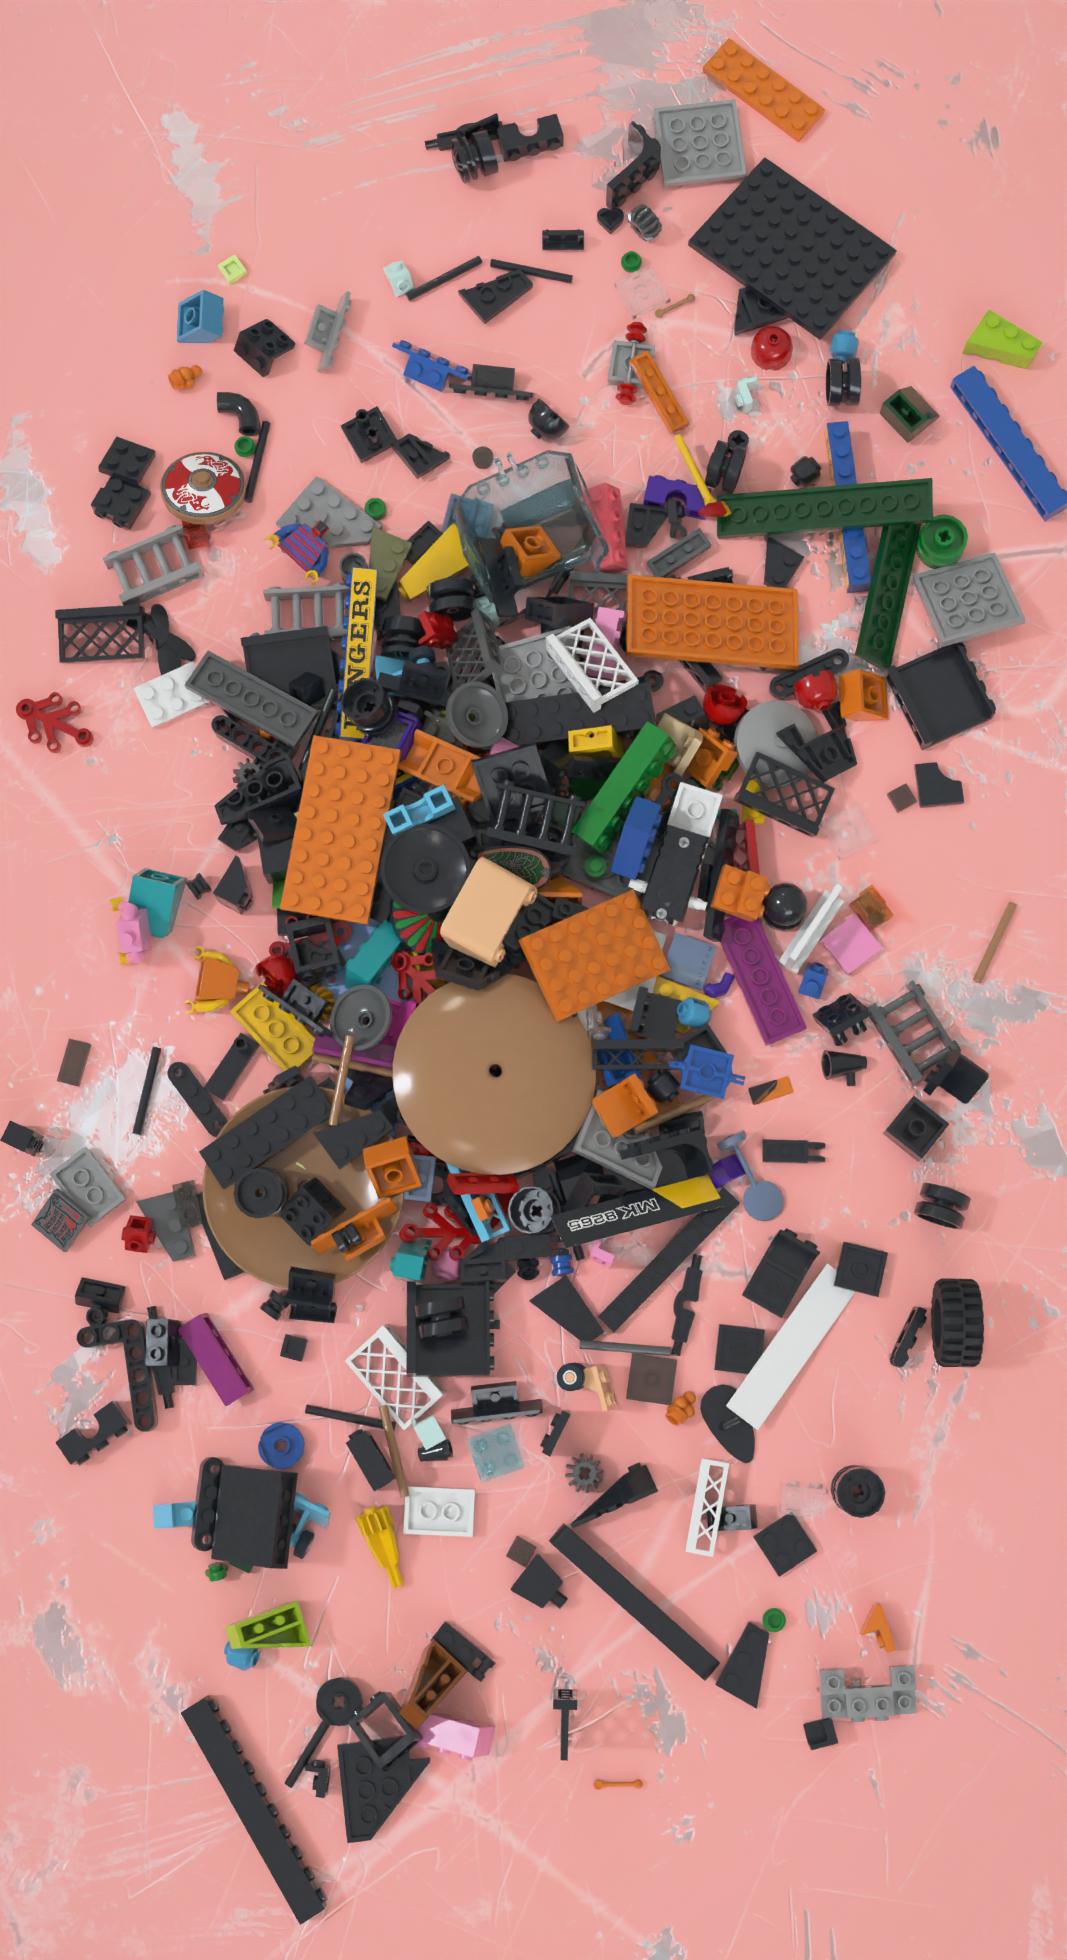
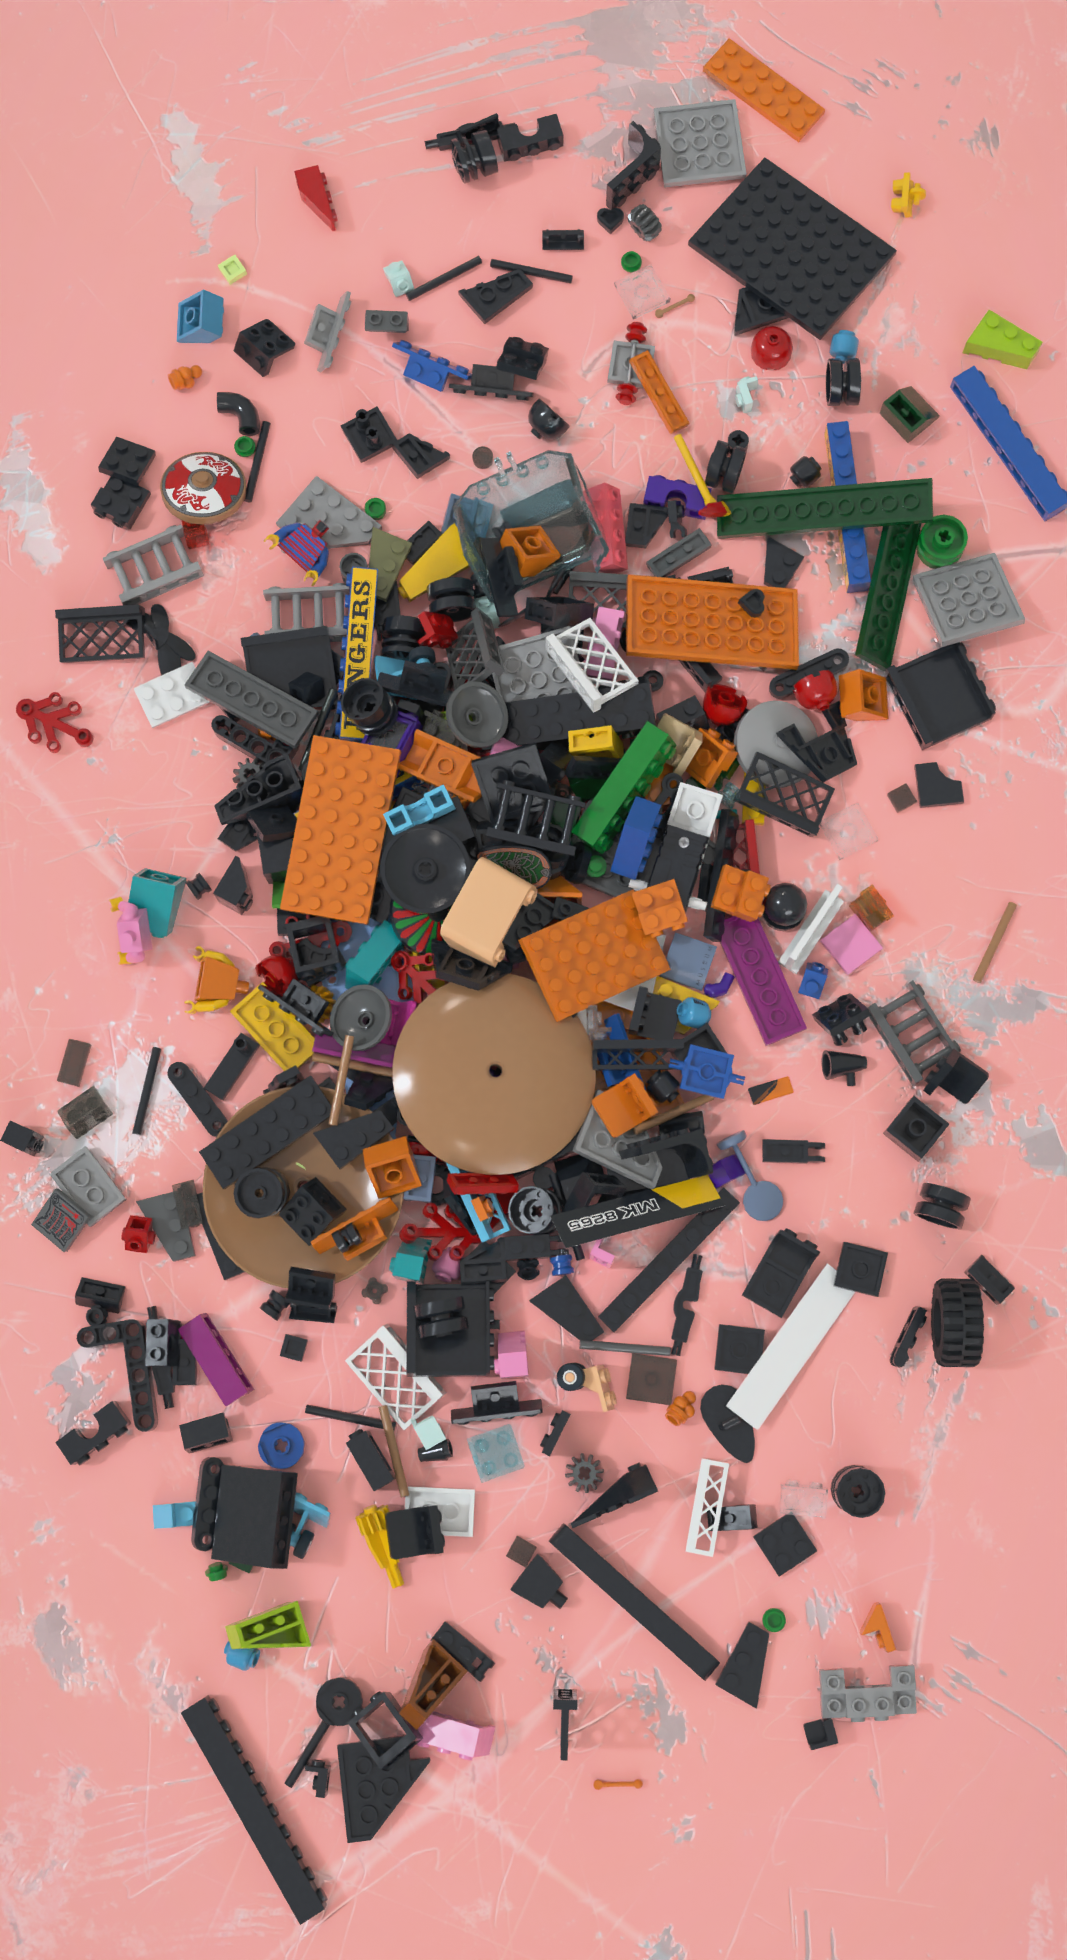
none -> clear smoke bracket [57,1085,113,1139]
none -> black hinge [179,1412,233,1454]
none -> red slope [294,165,338,231]
none -> clear smoke plate [361,1277,388,1304]
none -> dark grey bracket [365,310,409,333]
none -> black bracket [385,1505,445,1560]
none -> bright pink wedge [494,1330,529,1379]
none -> black plate [496,337,549,380]
none -> black beam [564,842,592,885]
none -> orange plate [632,879,688,938]
none -> clear light blue wheel [718,782,739,809]
none -> black tile [738,589,765,618]
none -> yellow hips [891,172,926,218]
none -> black hinge [964,1255,1015,1305]

